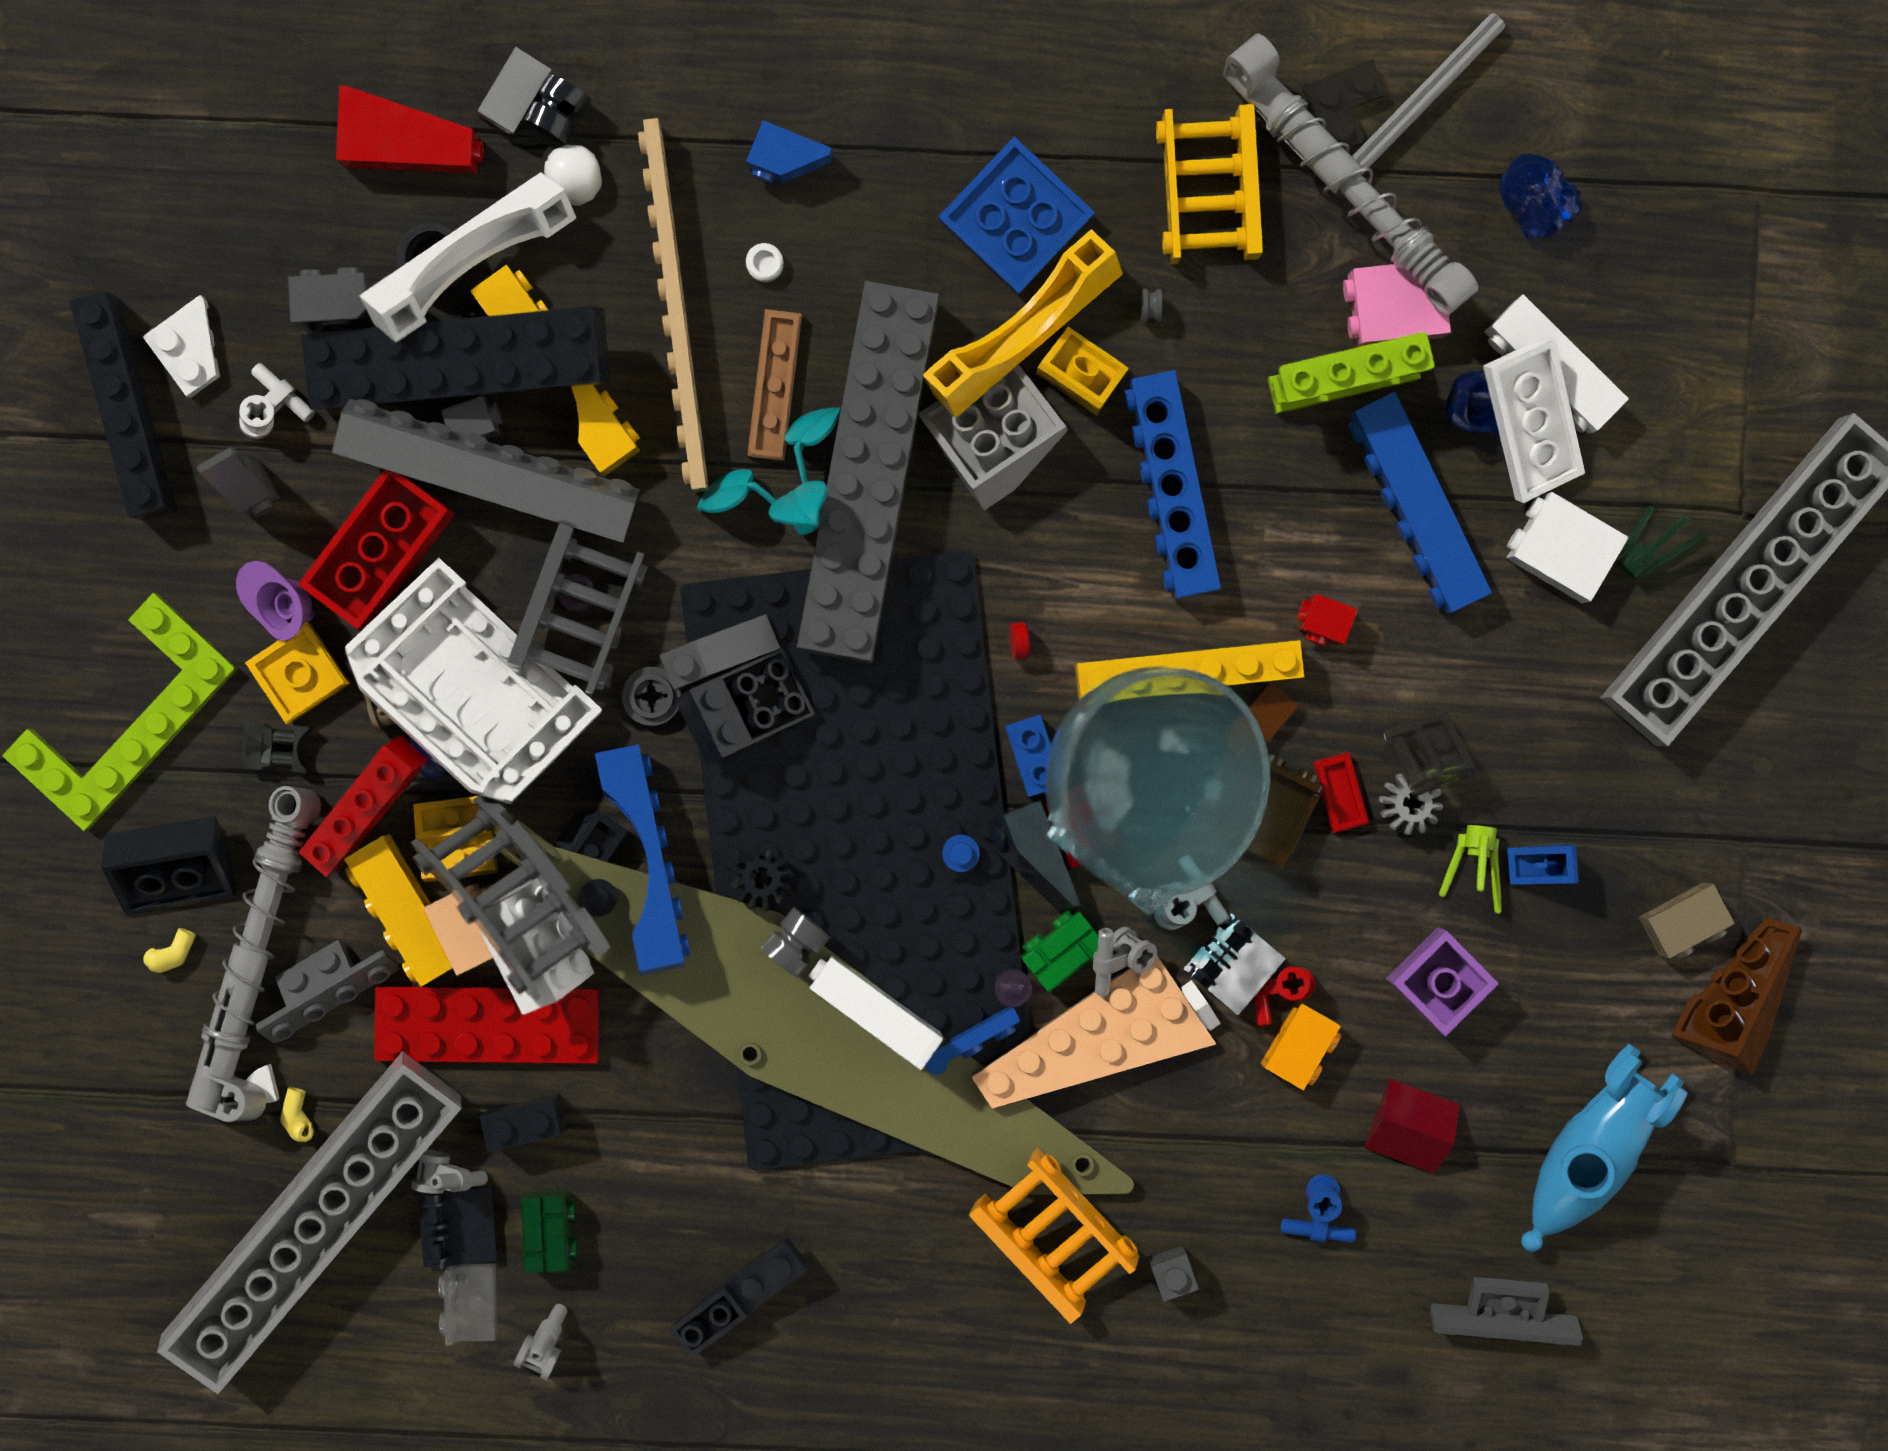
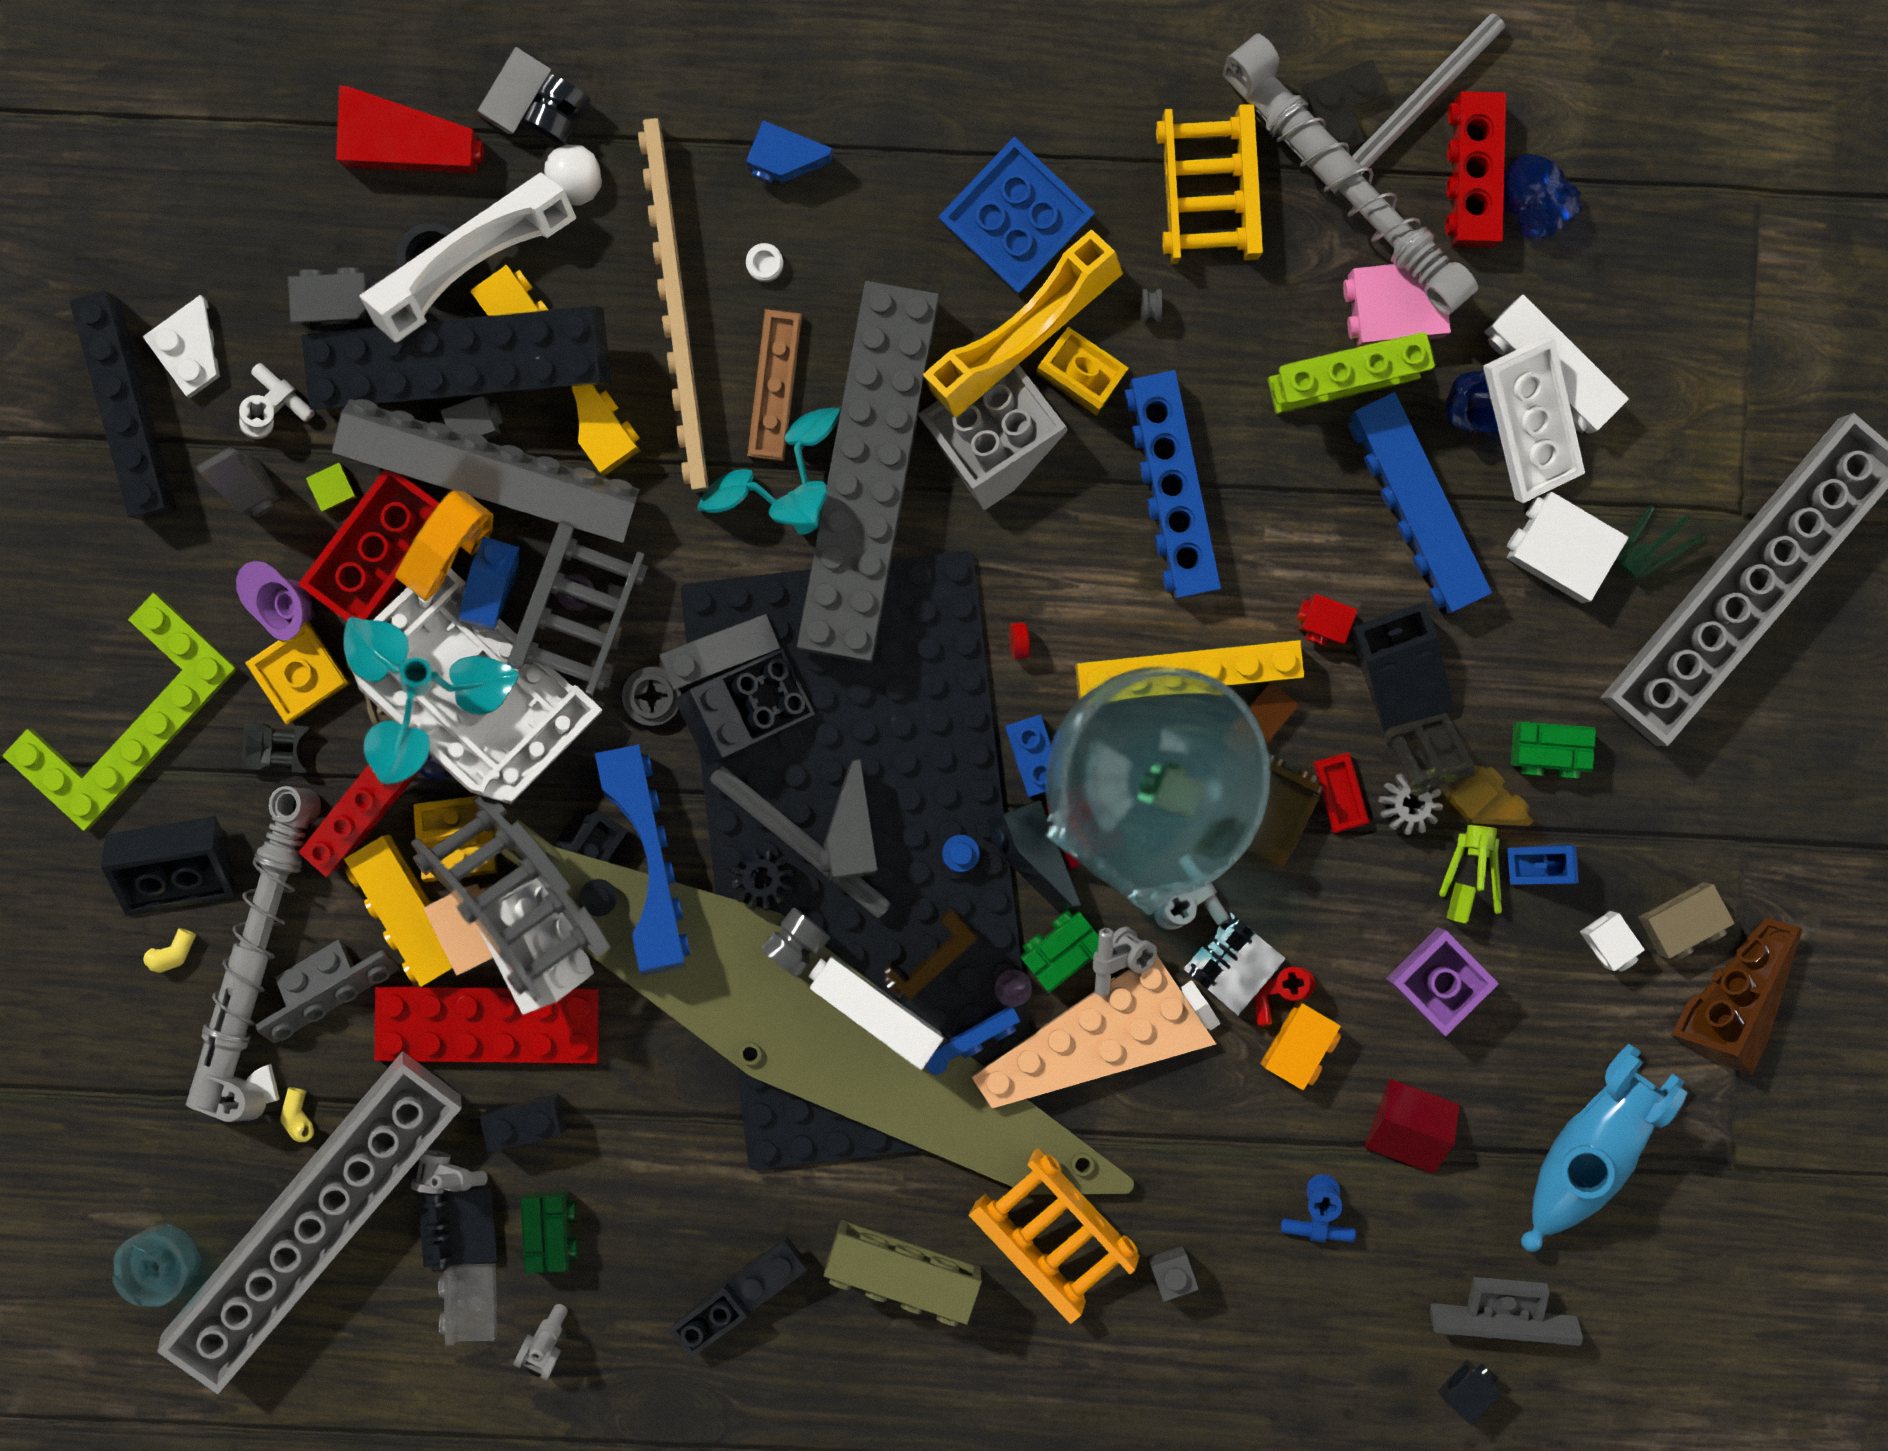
none -> clear light blue brick [112,1223,201,1307]
none -> lime tile [306,463,357,513]
none -> teal plant [344,617,519,784]
none -> light orange connector [395,490,493,601]
none -> blue slope [458,537,519,630]
none -> dark grey axle [710,766,891,918]
none -> dark grey slope [819,760,877,881]
none -> olive brick [824,1219,982,1326]
none -> dark brown panel [884,906,977,1000]
none -> clear green brick [1137,761,1206,820]
none -> black slope [1349,602,1454,733]
none -> black brick [1437,1359,1502,1426]
none -> clear yellow slope [1443,766,1534,826]
none -> red brick [1445,91,1506,248]
none -> lime tile [1446,882,1476,924]
none -> green brick [1511,722,1596,778]
none -> white brick [1580,911,1645,972]

